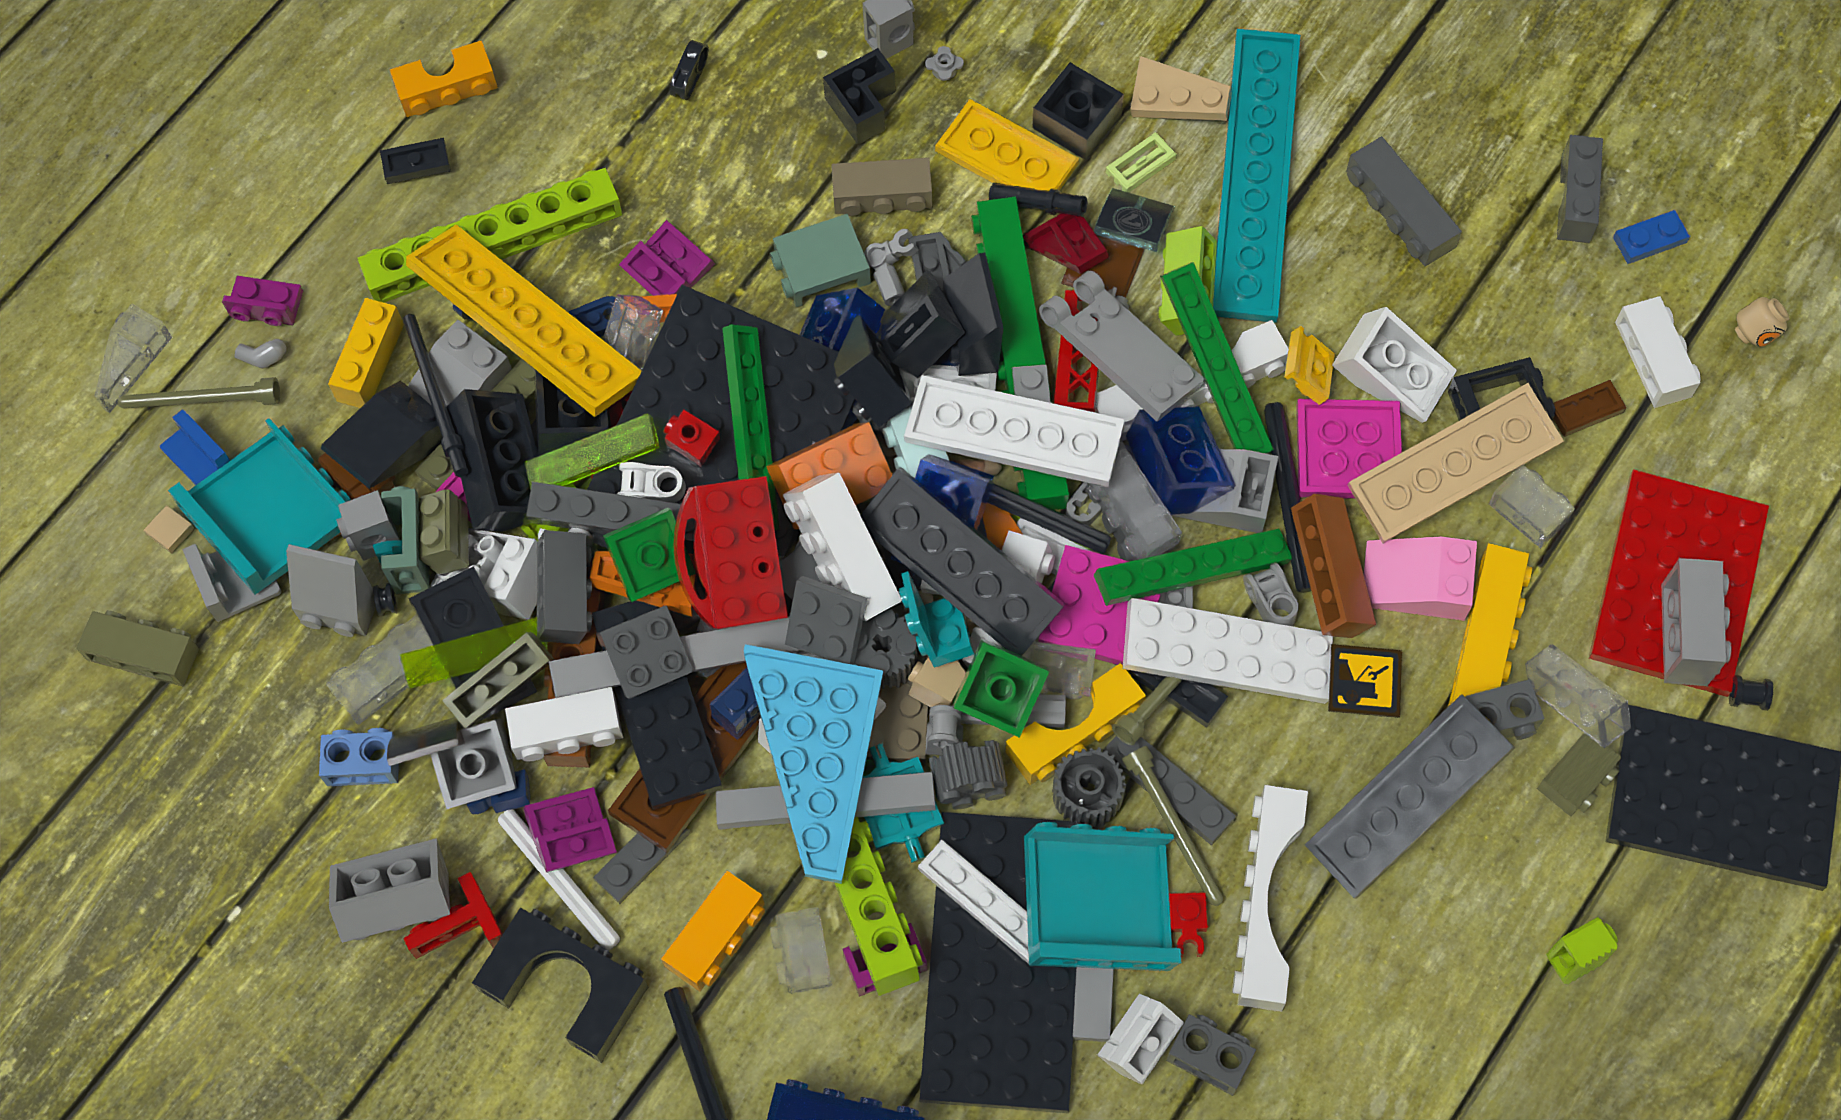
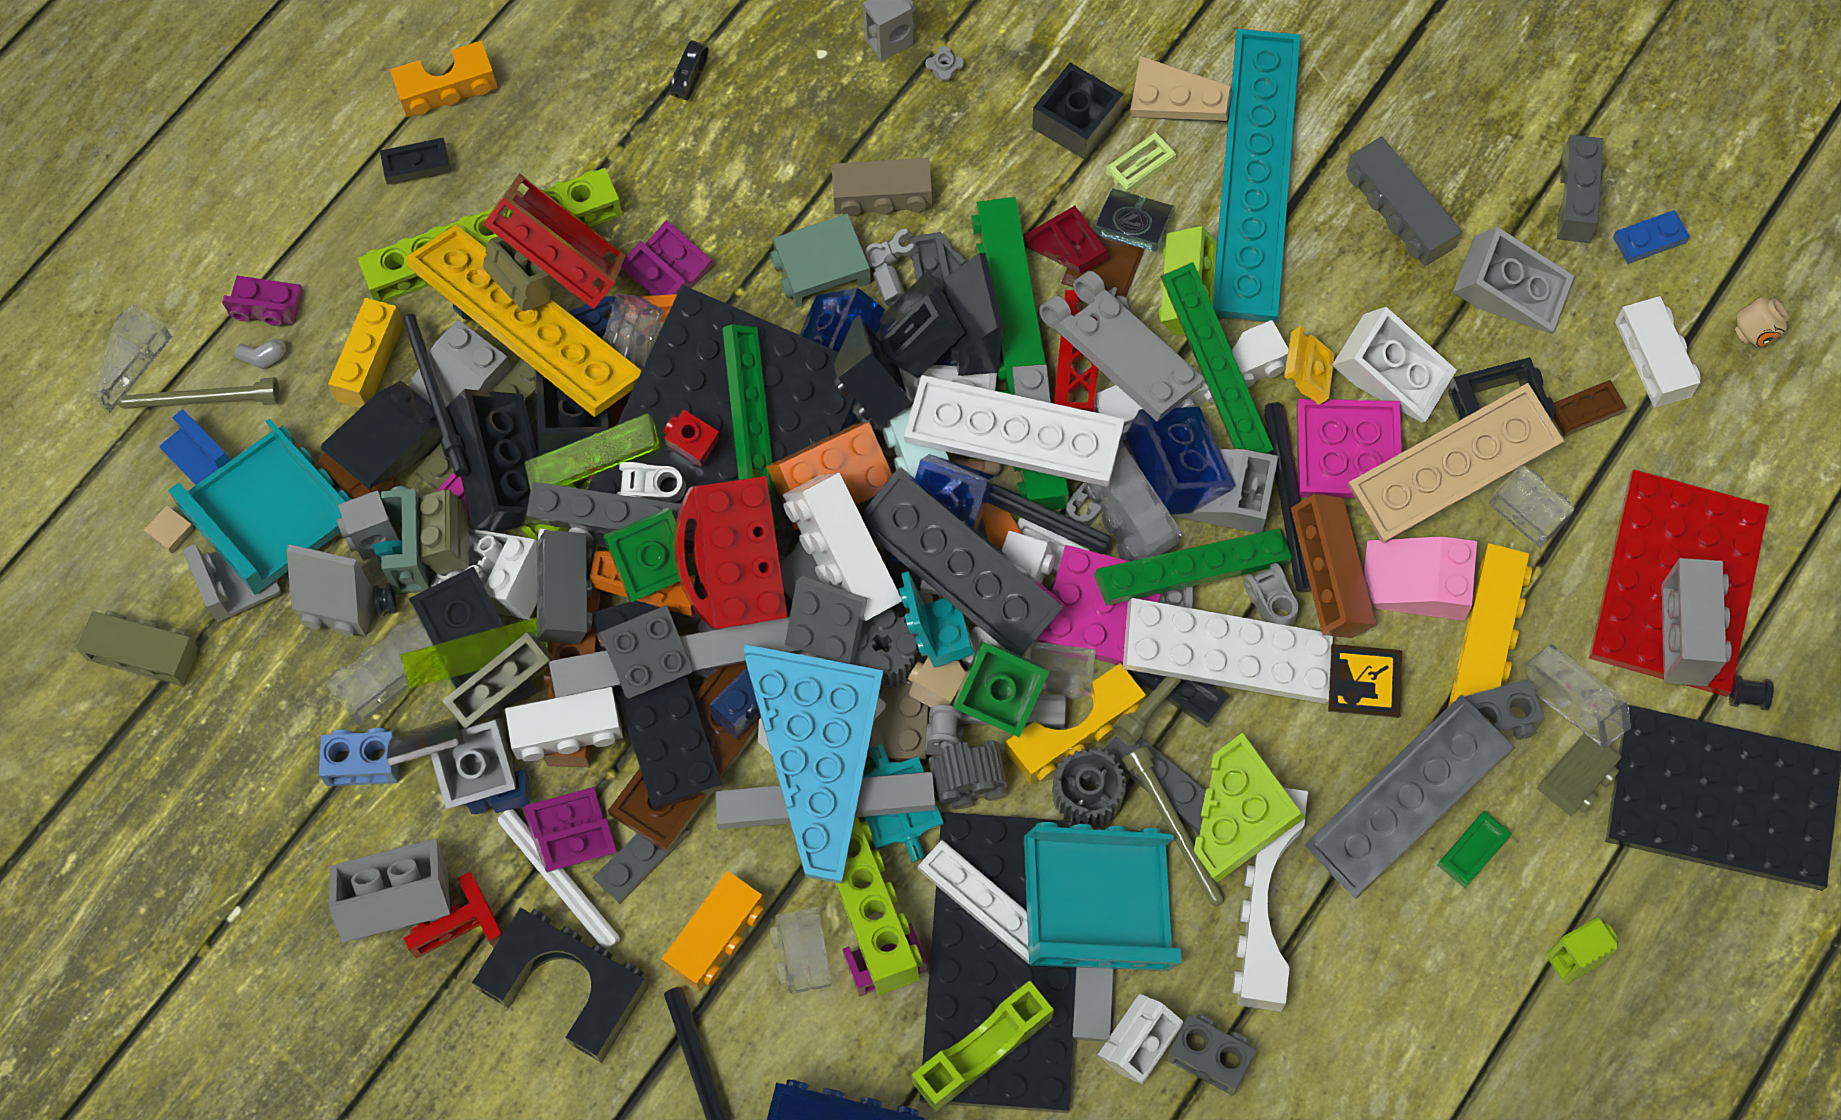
black brick [823,48,896,145] -> none
yellow tile [935,99,1079,212] -> none
black pin [989,182,1088,217] -> none
red plate [1169,893,1208,957] -> none
none -> red window [483,173,626,309]
none -> olive brick [483,236,554,312]
none -> lime arch [911,981,1054,1112]
none -> lime plate [1194,732,1305,882]
none -> green tile [1437,810,1512,889]
none -> light grey slope [1453,227,1574,334]

